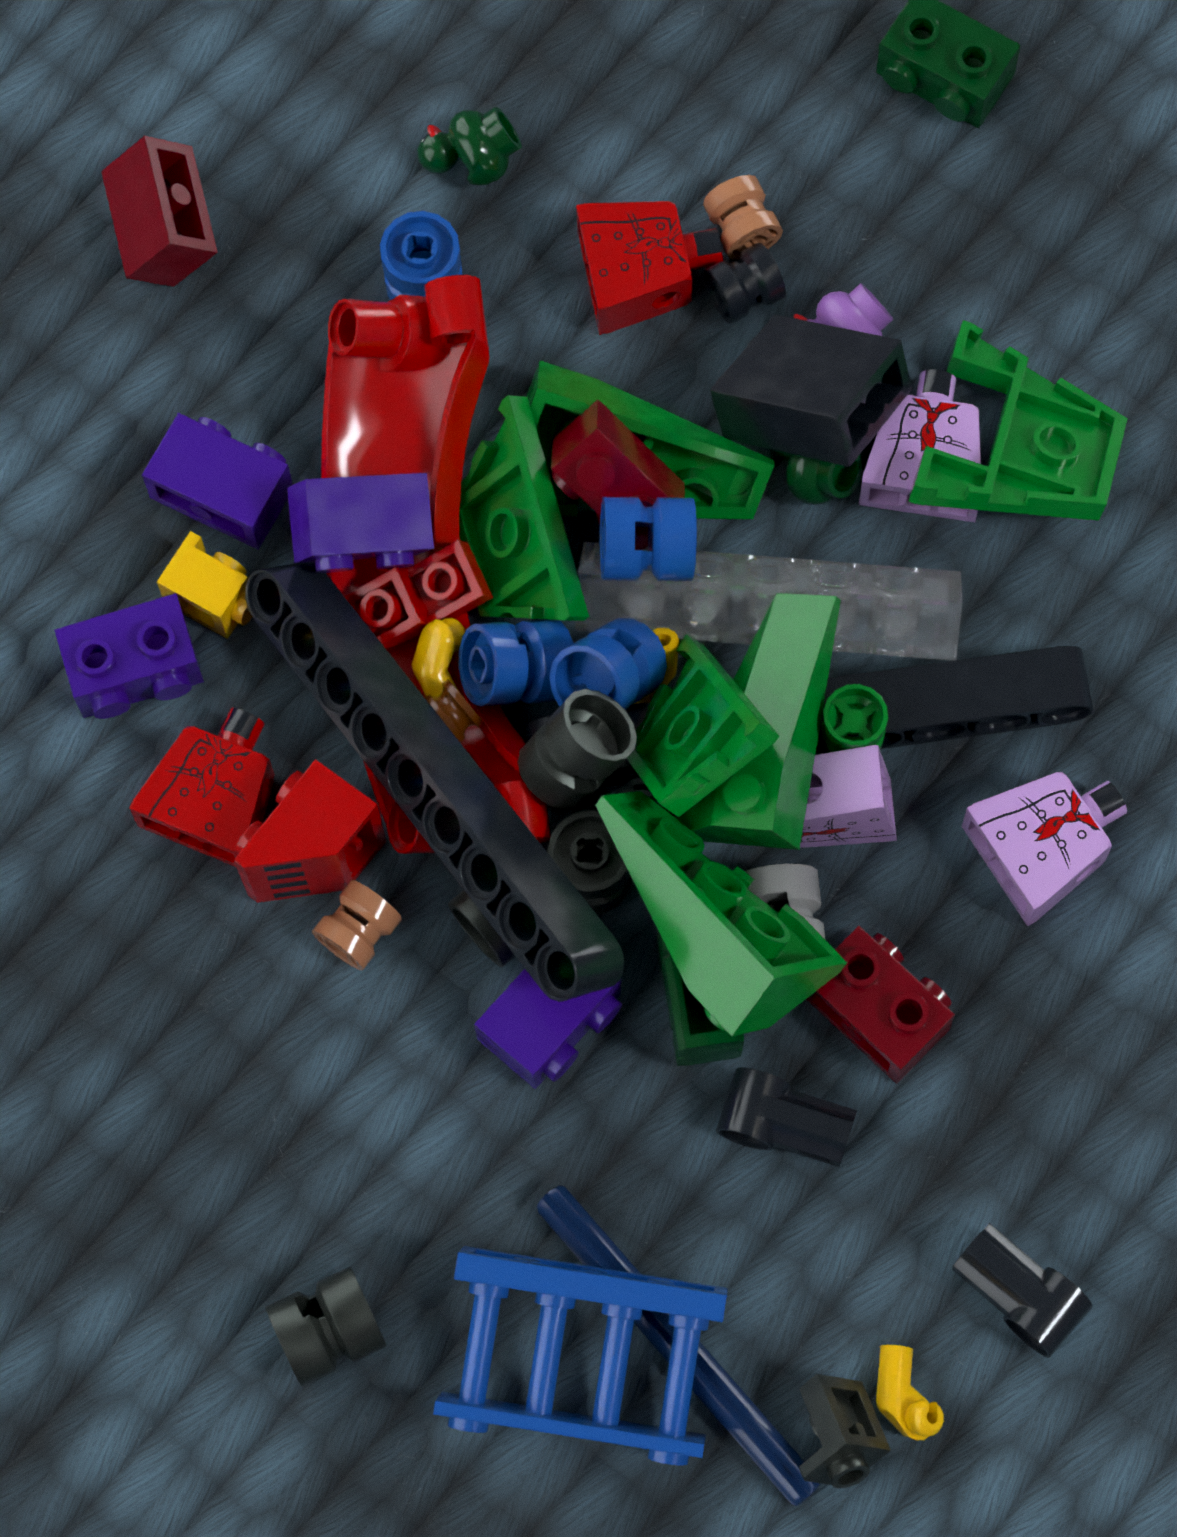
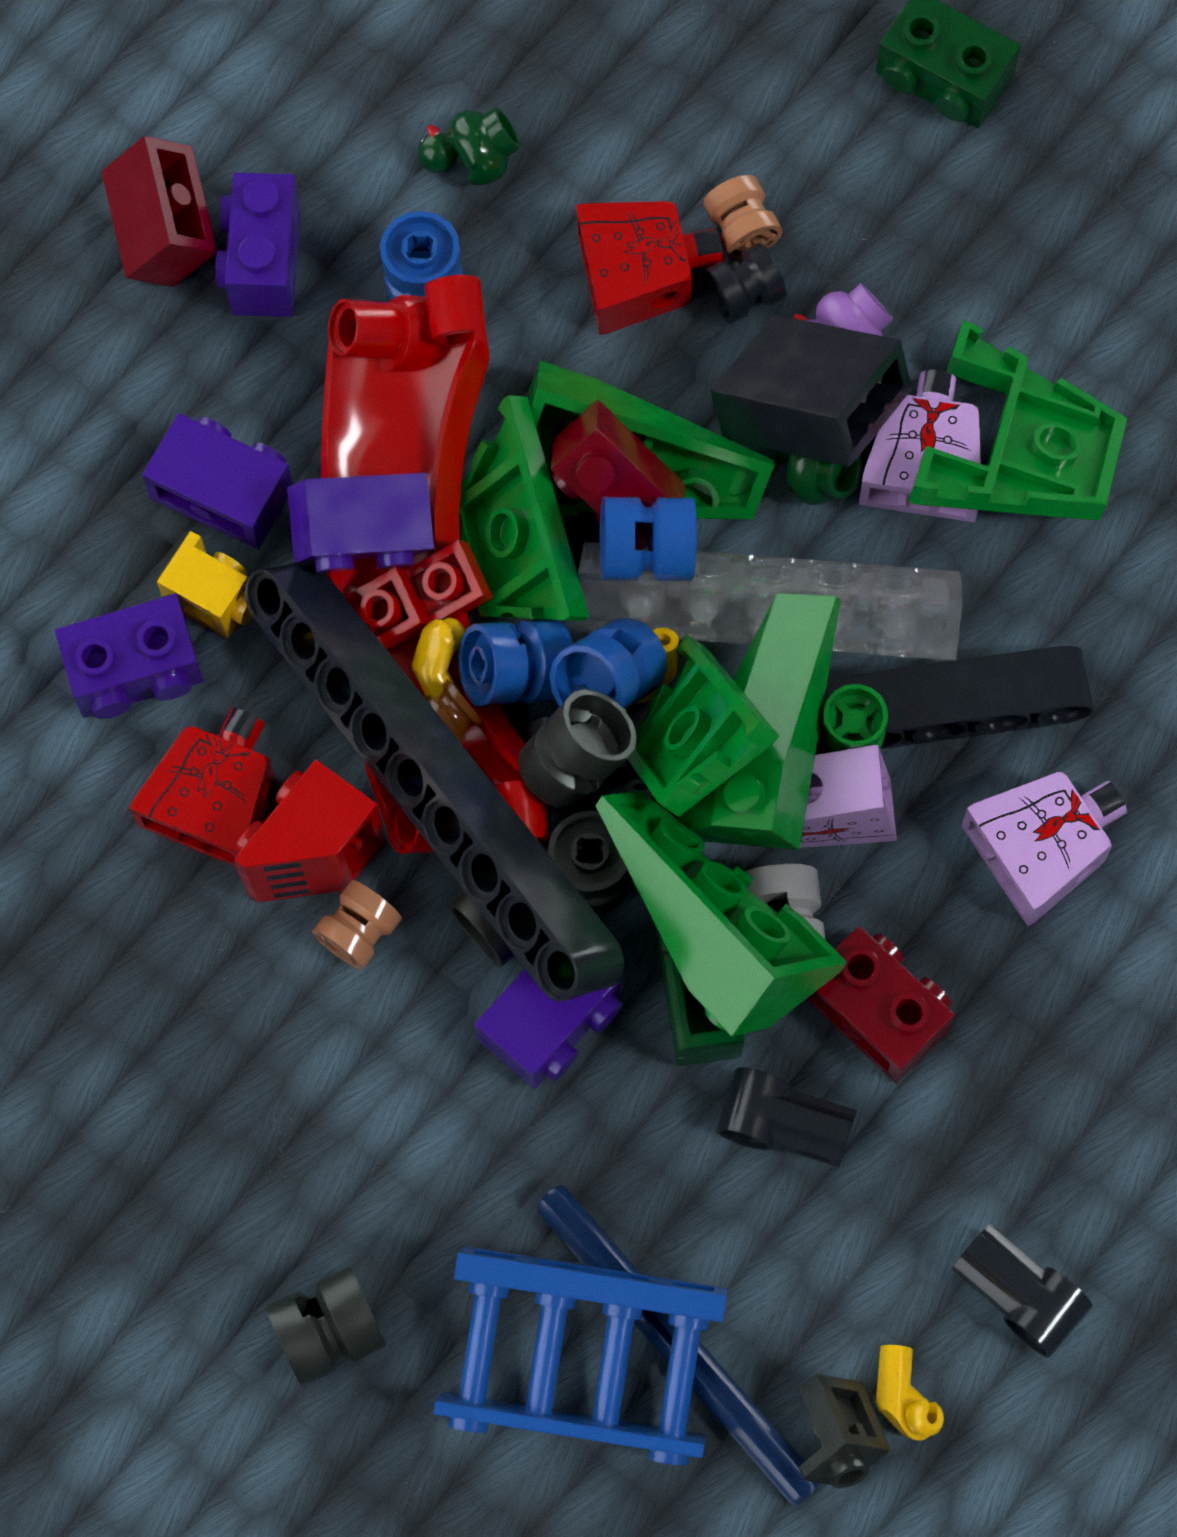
none -> dark purple brick [216,173,301,317]

